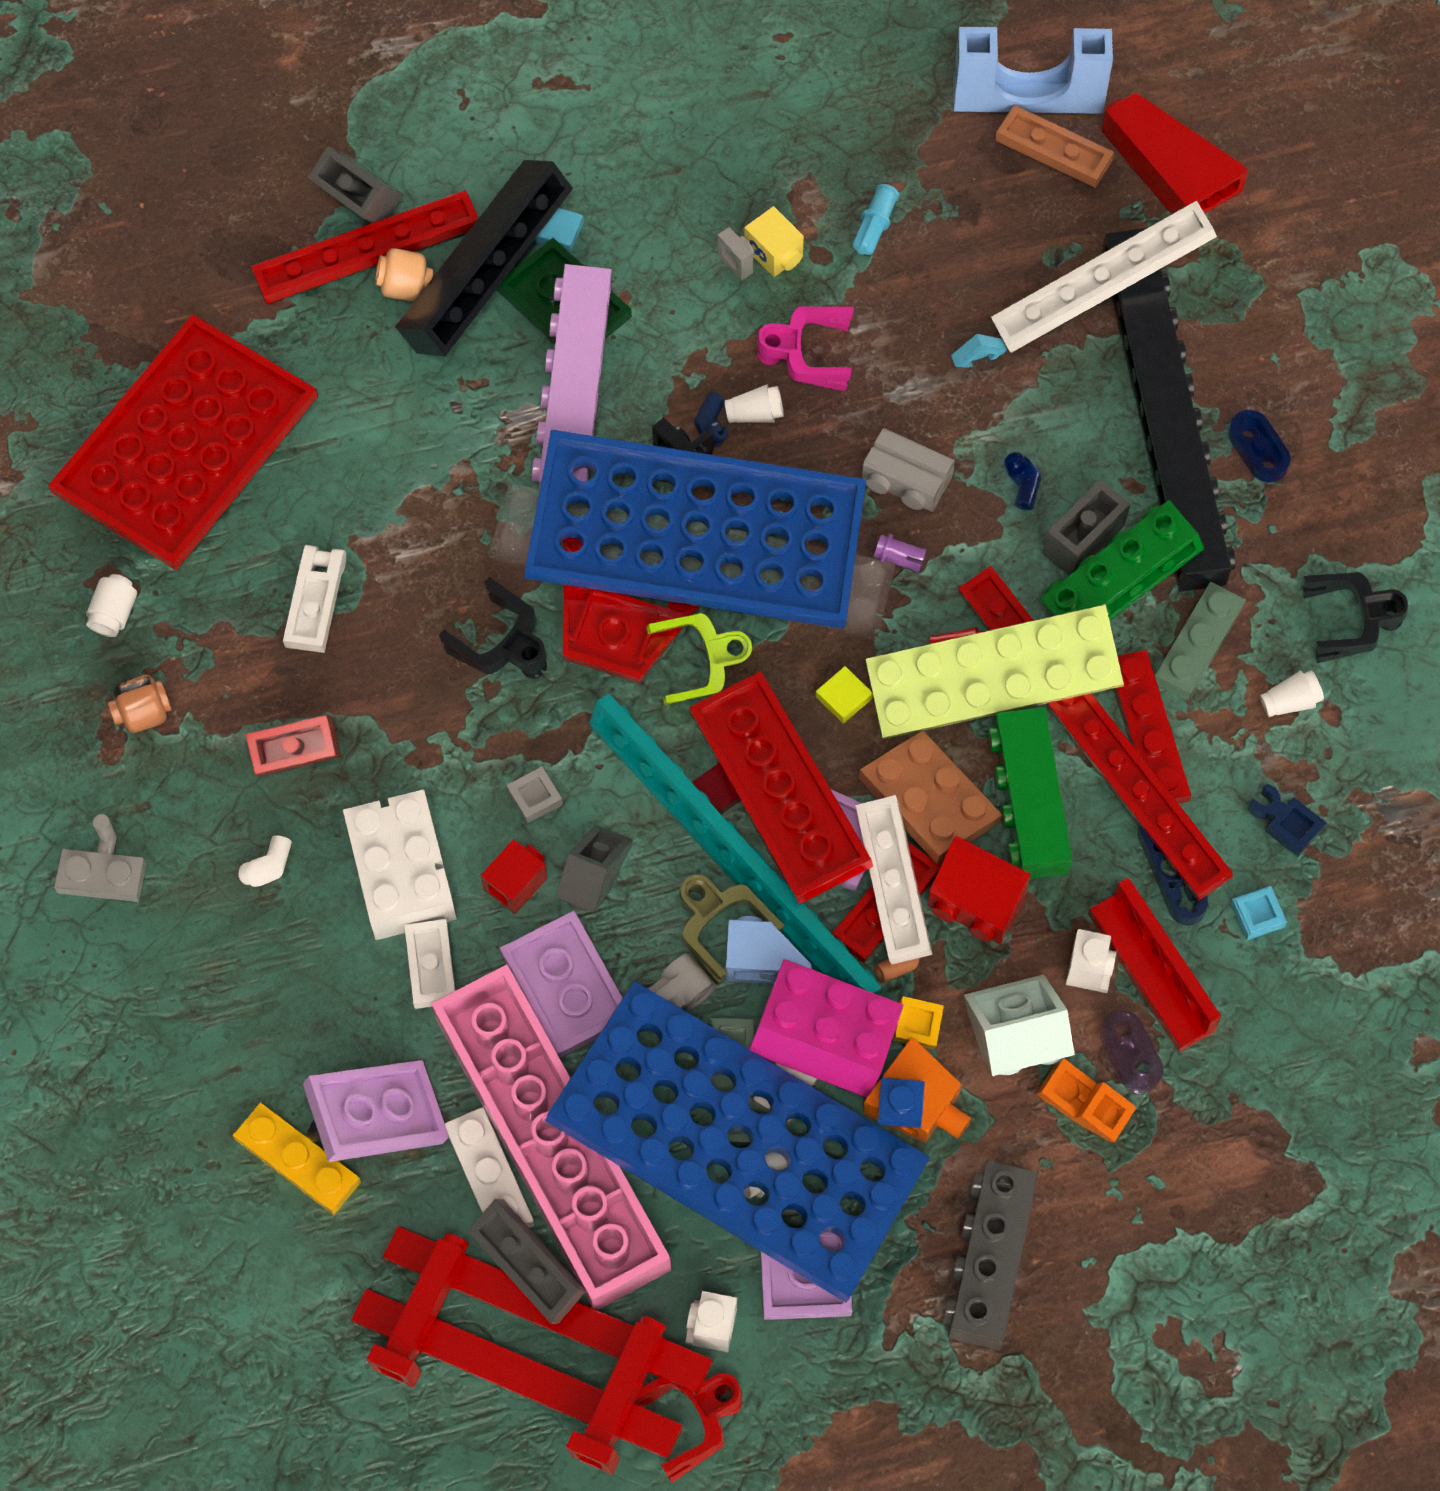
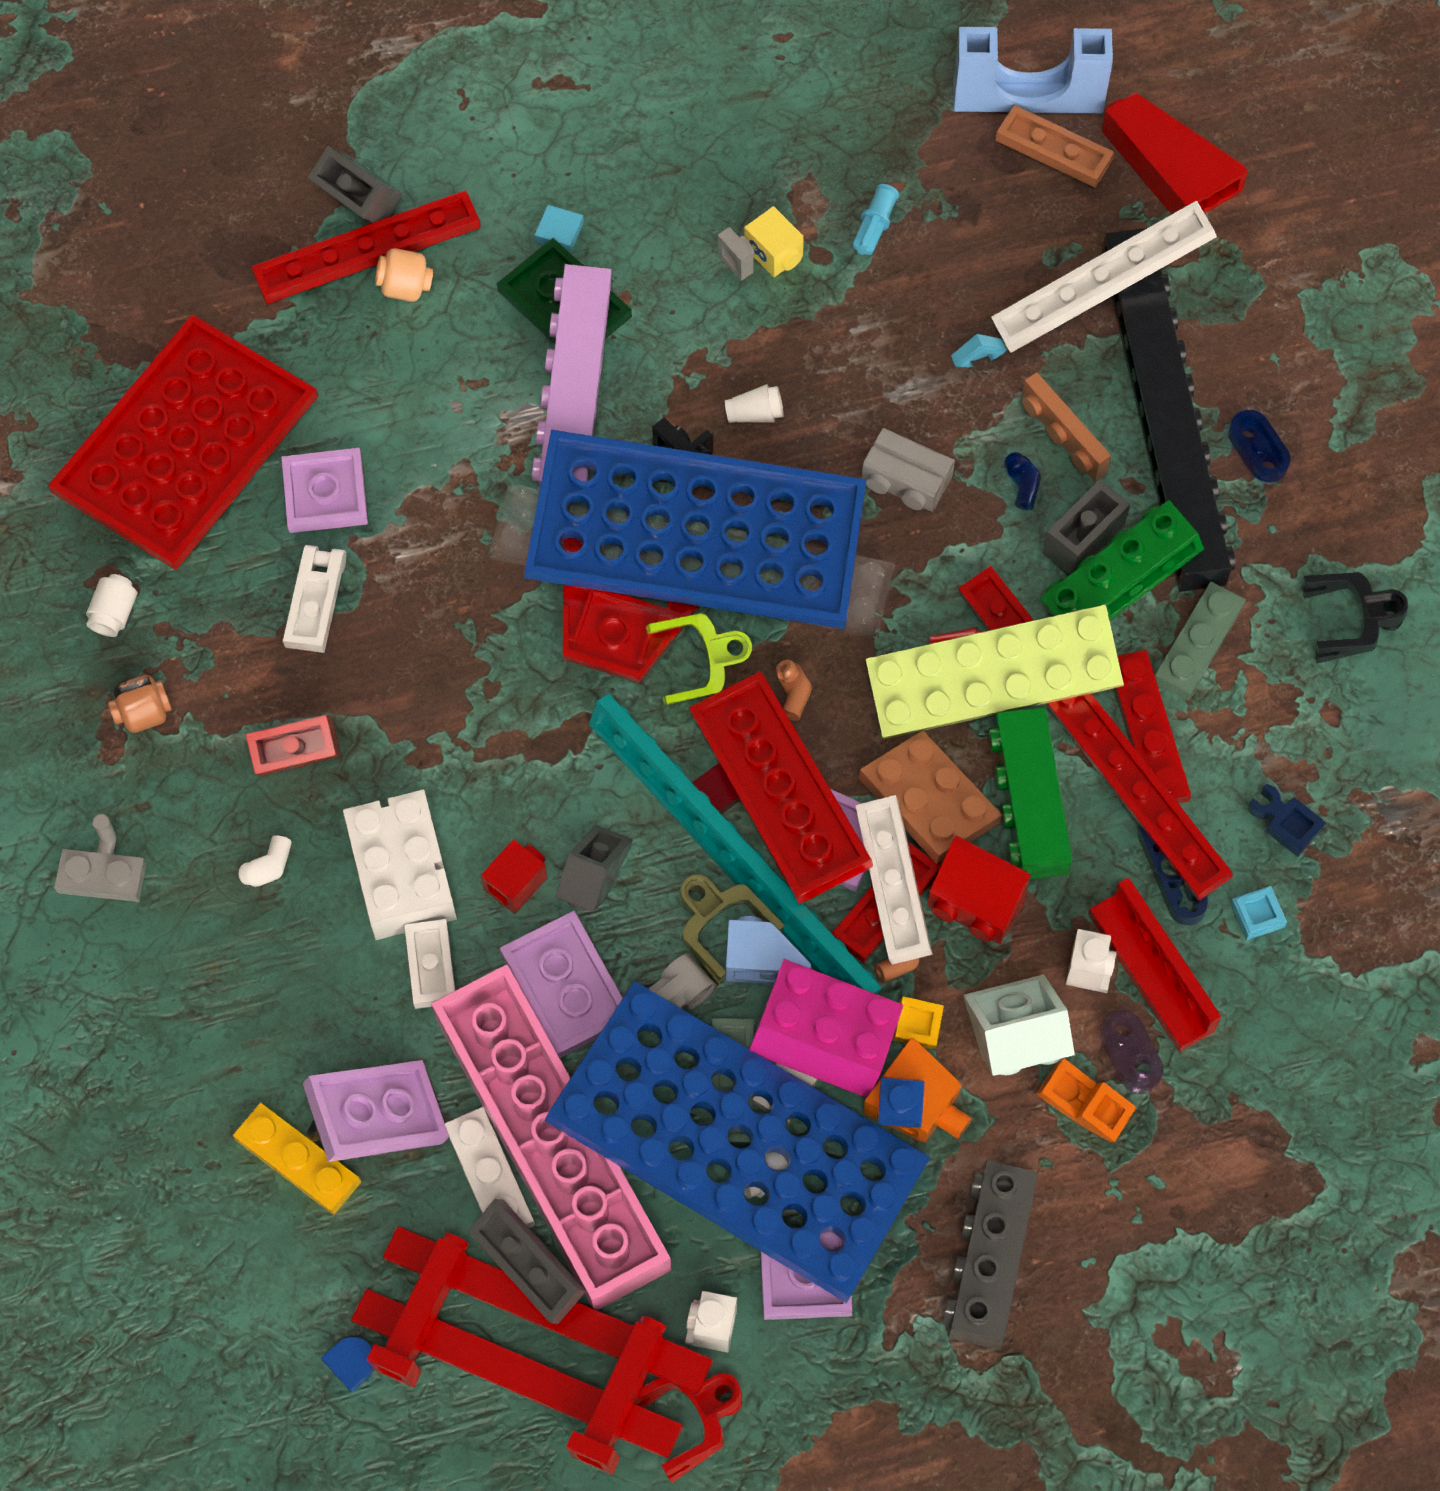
black brick [395,160,573,357] -> none
black piece [439,577,547,679] -> none
light grey plate [506,766,563,824] -> none
dark blue arm [694,392,728,447] -> none
dark pink piece [756,306,854,392] -> none
neon yellow tile [815,666,873,724] -> none
medium lavender pin [874,534,927,573] -> none
white cone [1259,670,1324,718] -> none
none -> lavender plate [282,448,368,533]
none -> blue tile [321,1337,374,1393]
none -> nougat arm [775,659,812,721]
none -> nougat plate [1021,372,1111,482]

